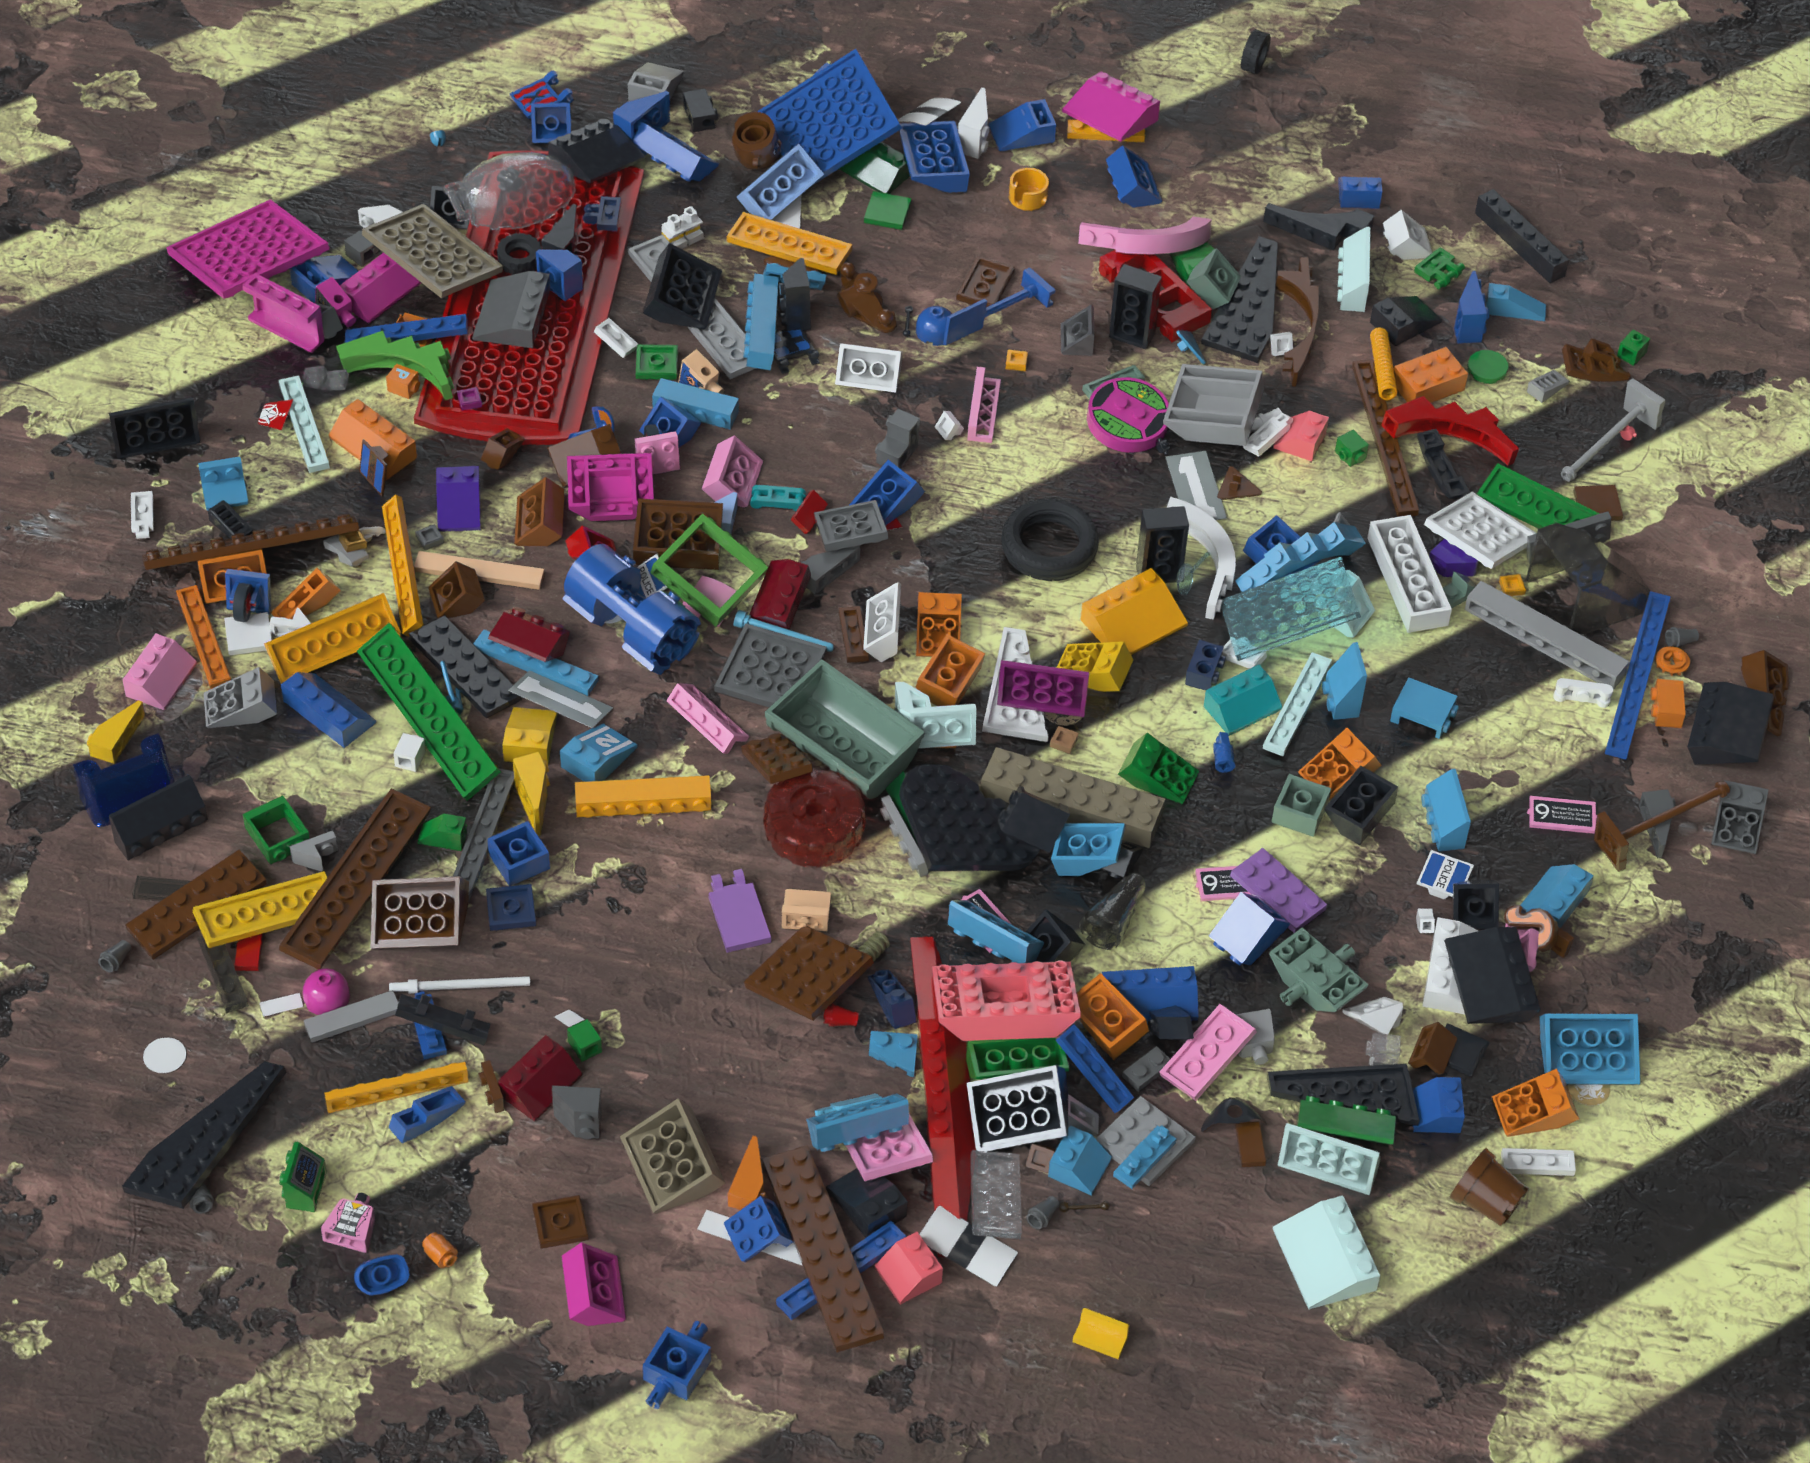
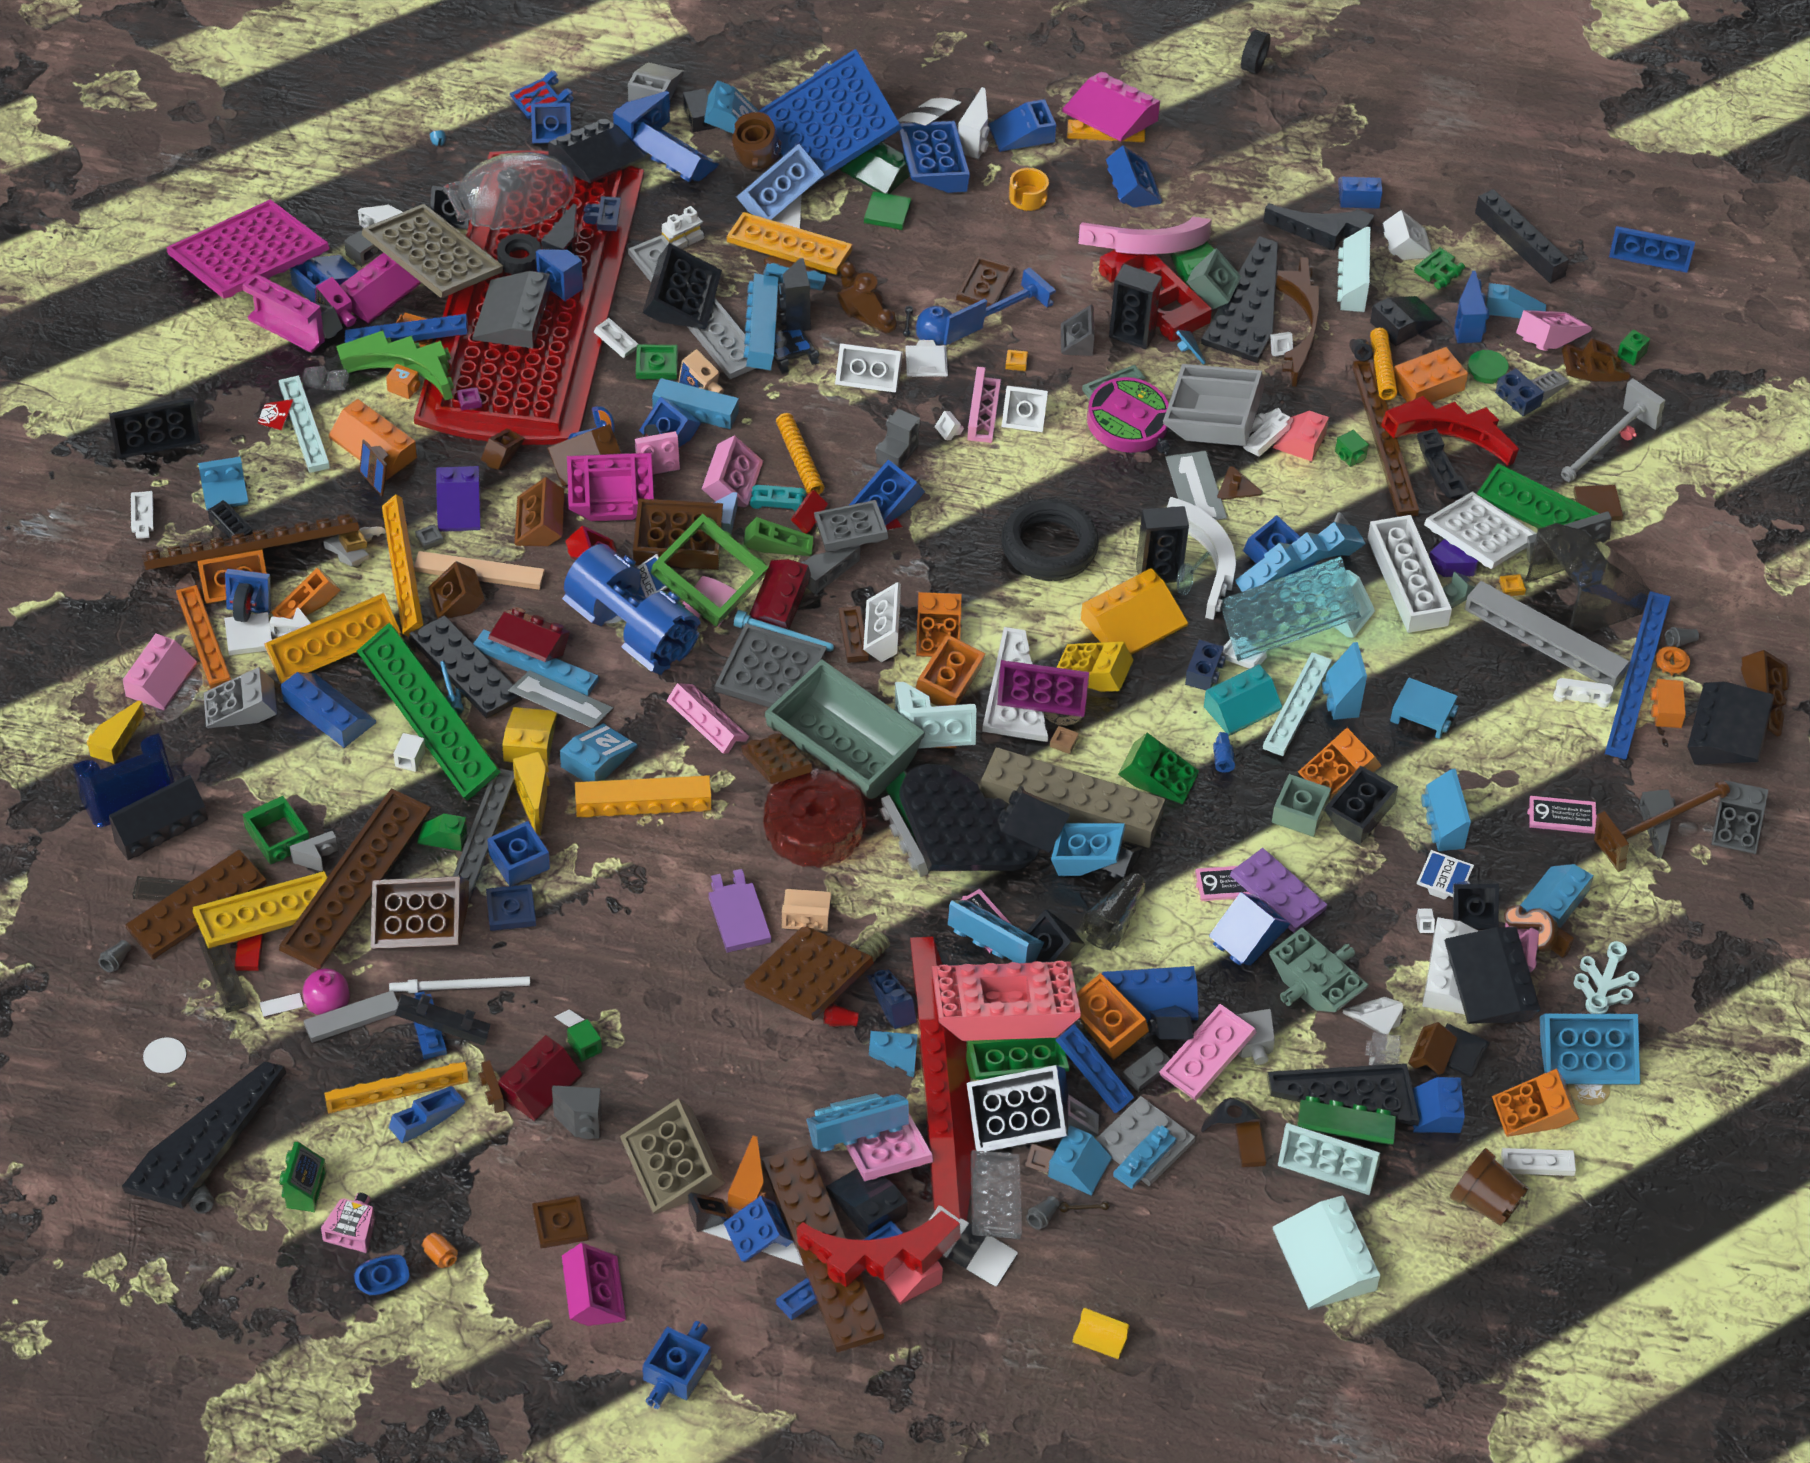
none -> black slope [688,1192,731,1232]
none -> dark azure slope [704,80,758,133]
none -> bright green slope [744,517,814,556]
none -> light orange piece [776,413,825,495]
none -> red arch [796,1210,961,1287]
none -> white piece [906,340,948,377]
none -> white slope [1002,386,1048,432]
none -> black hinge [1349,339,1372,361]
none -> dark blue brick [1495,368,1544,417]
none -> bright pink slope [1516,310,1593,351]
none -> light aqua plant [1574,941,1639,1014]
none -> blue slope [1609,226,1695,273]

